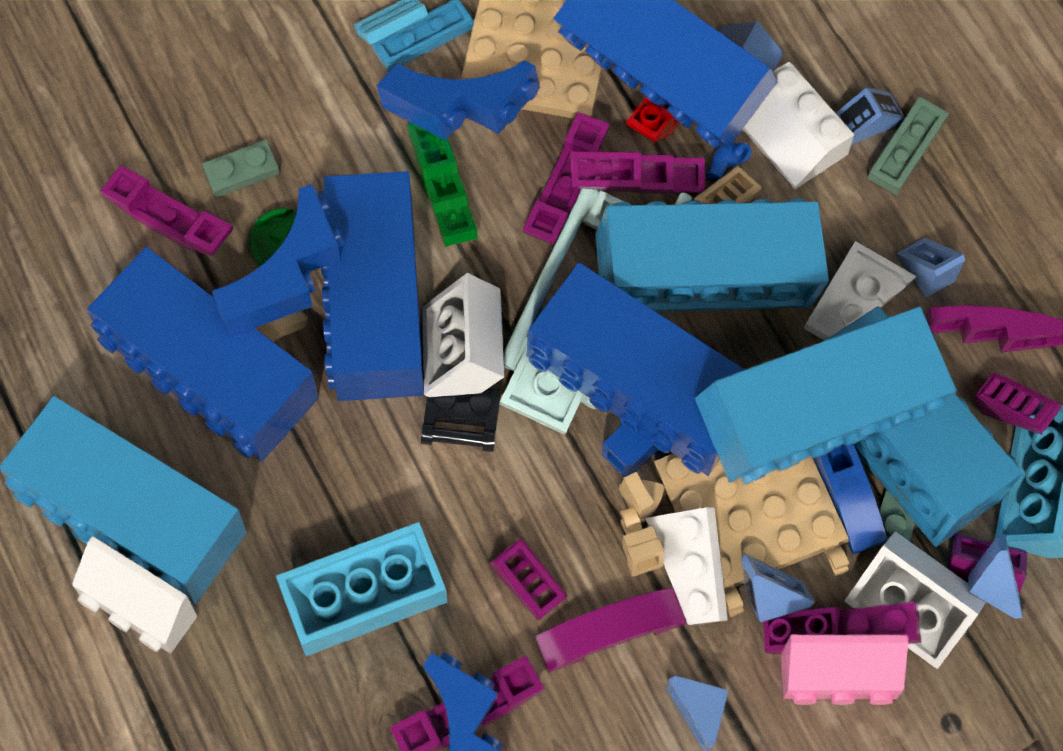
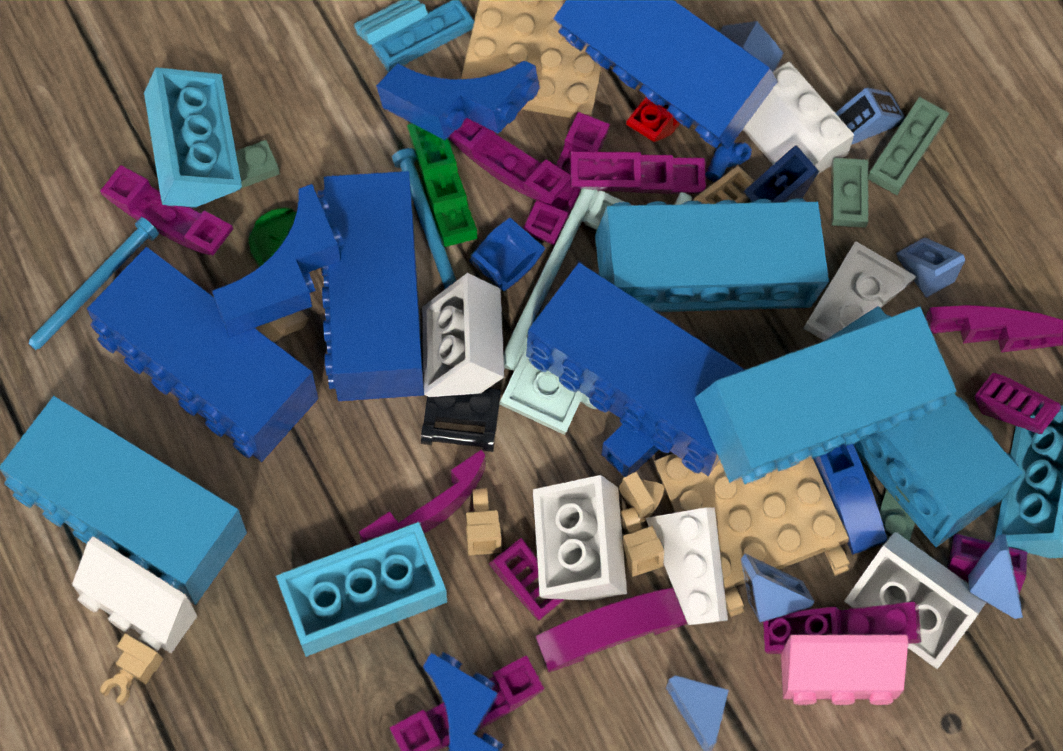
none -> dark azure bar [28,217,159,350]
none -> tan piece [100,634,163,705]
none -> medium azure slope [144,67,242,207]
none -> magenta slope [359,450,486,544]
none -> dark azure bar [392,148,457,289]
none -> magenta slope [448,118,571,204]
none -> tan piece [466,488,502,556]
none -> blue piece [469,218,545,292]
none -> white slope [533,475,627,601]
none -> dark blue slope [743,145,819,203]
none -> sand green plate [831,158,868,228]

